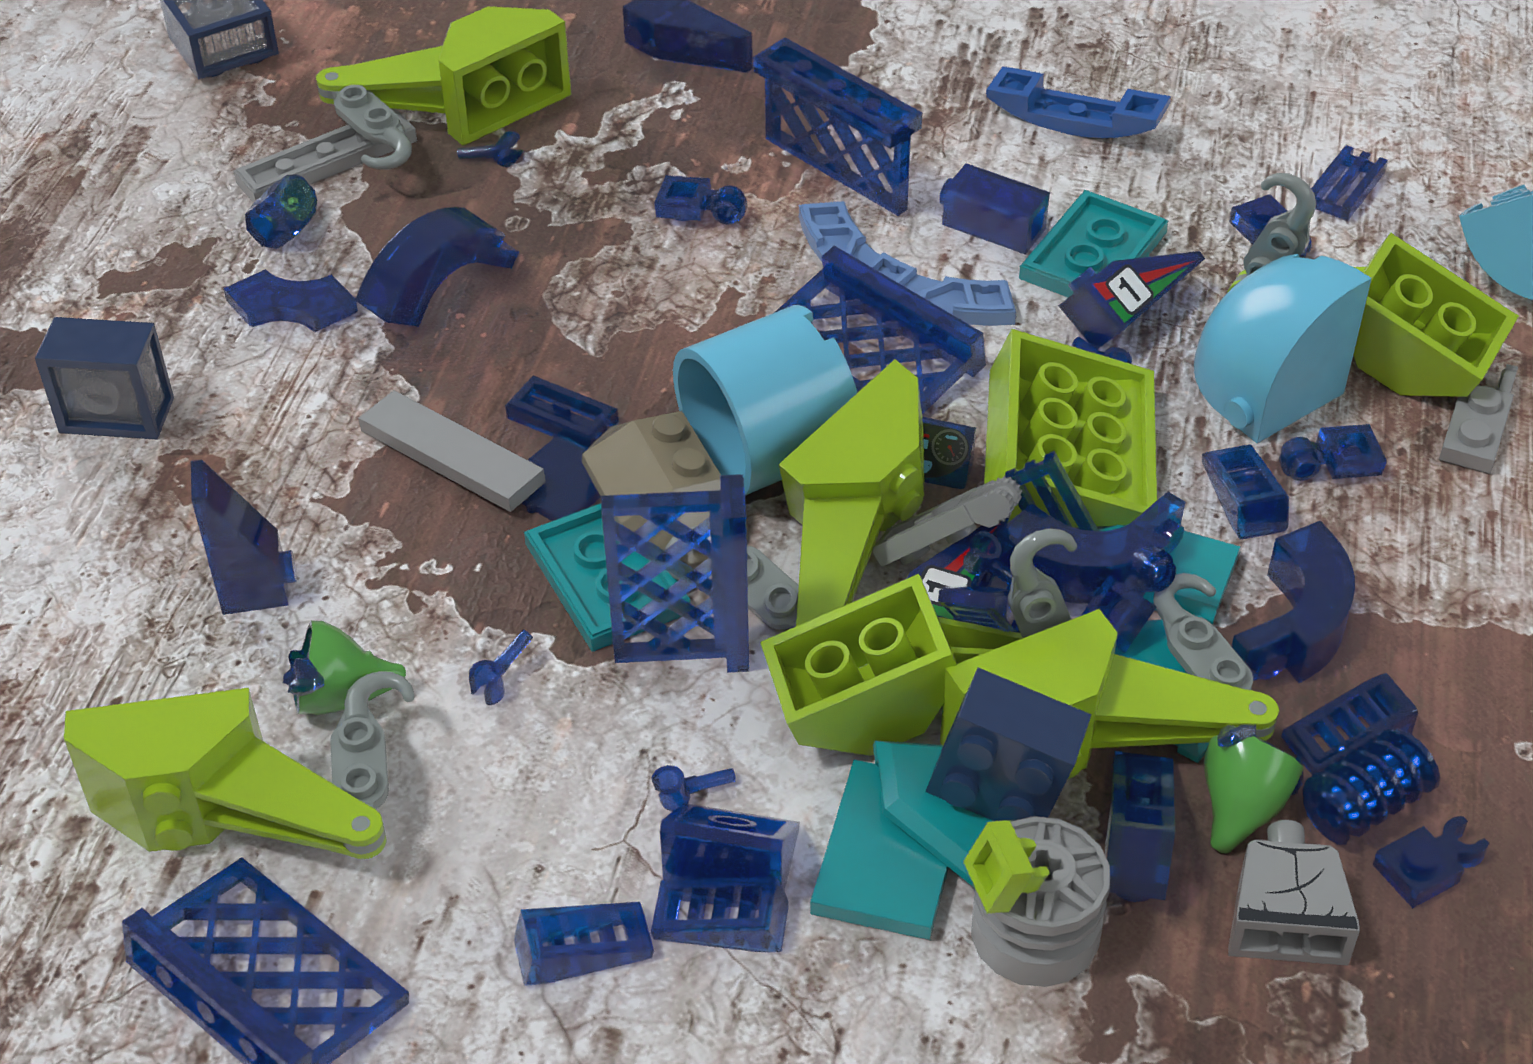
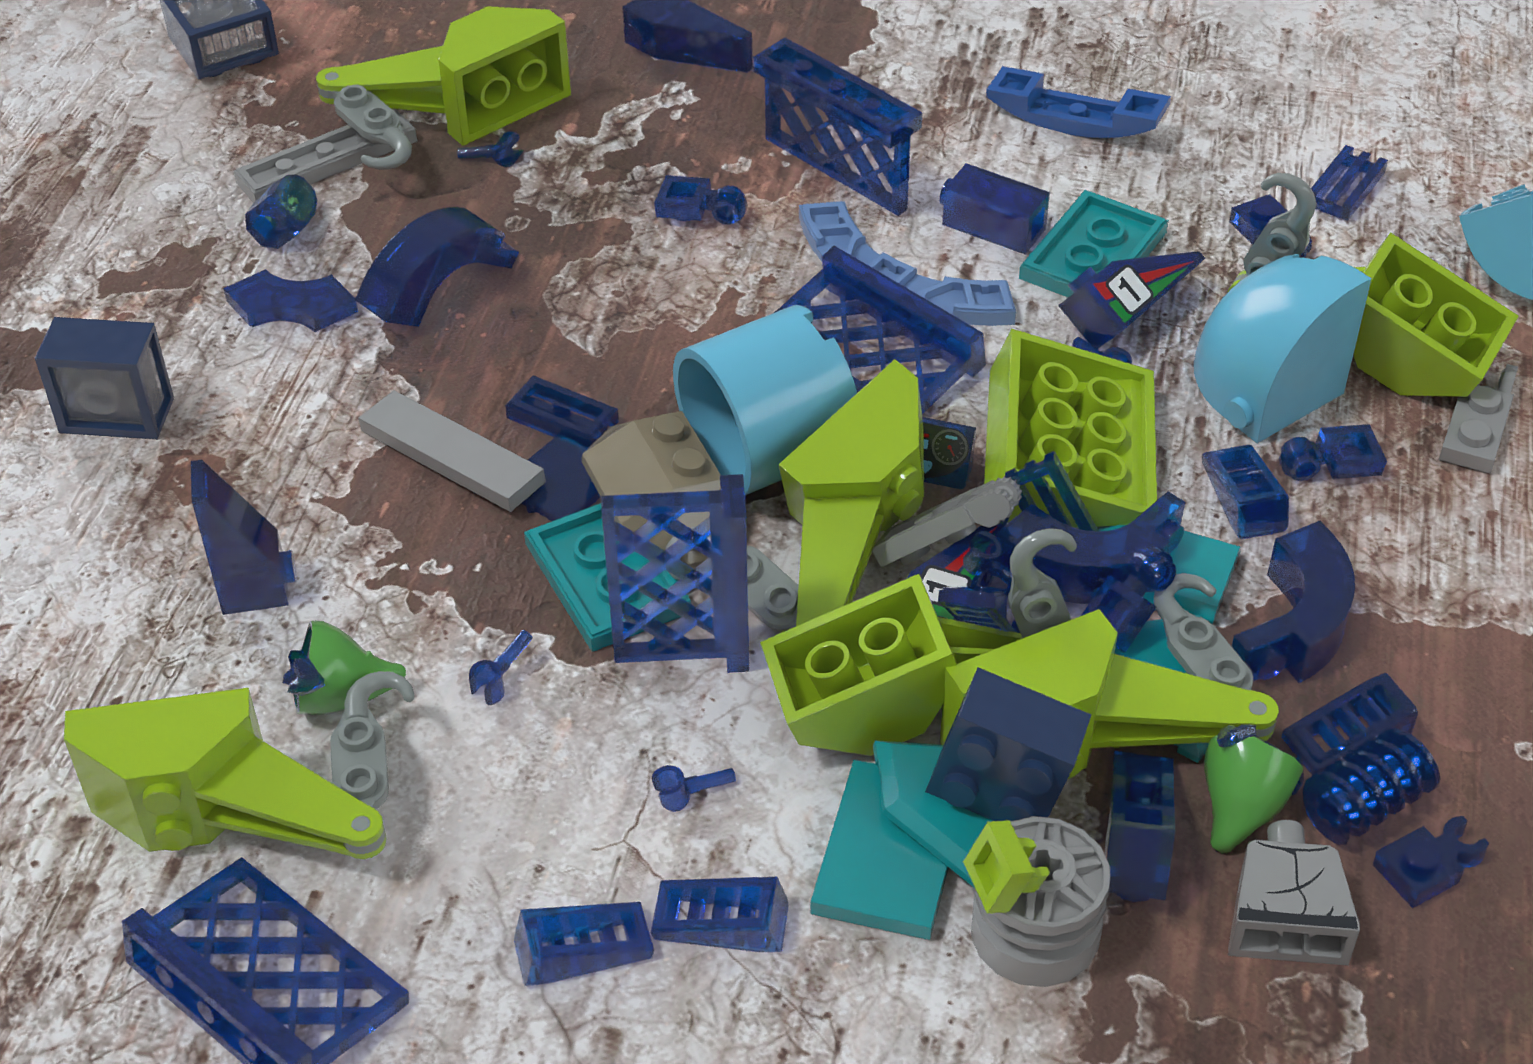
clear blue slope [660,803,800,903] -> none

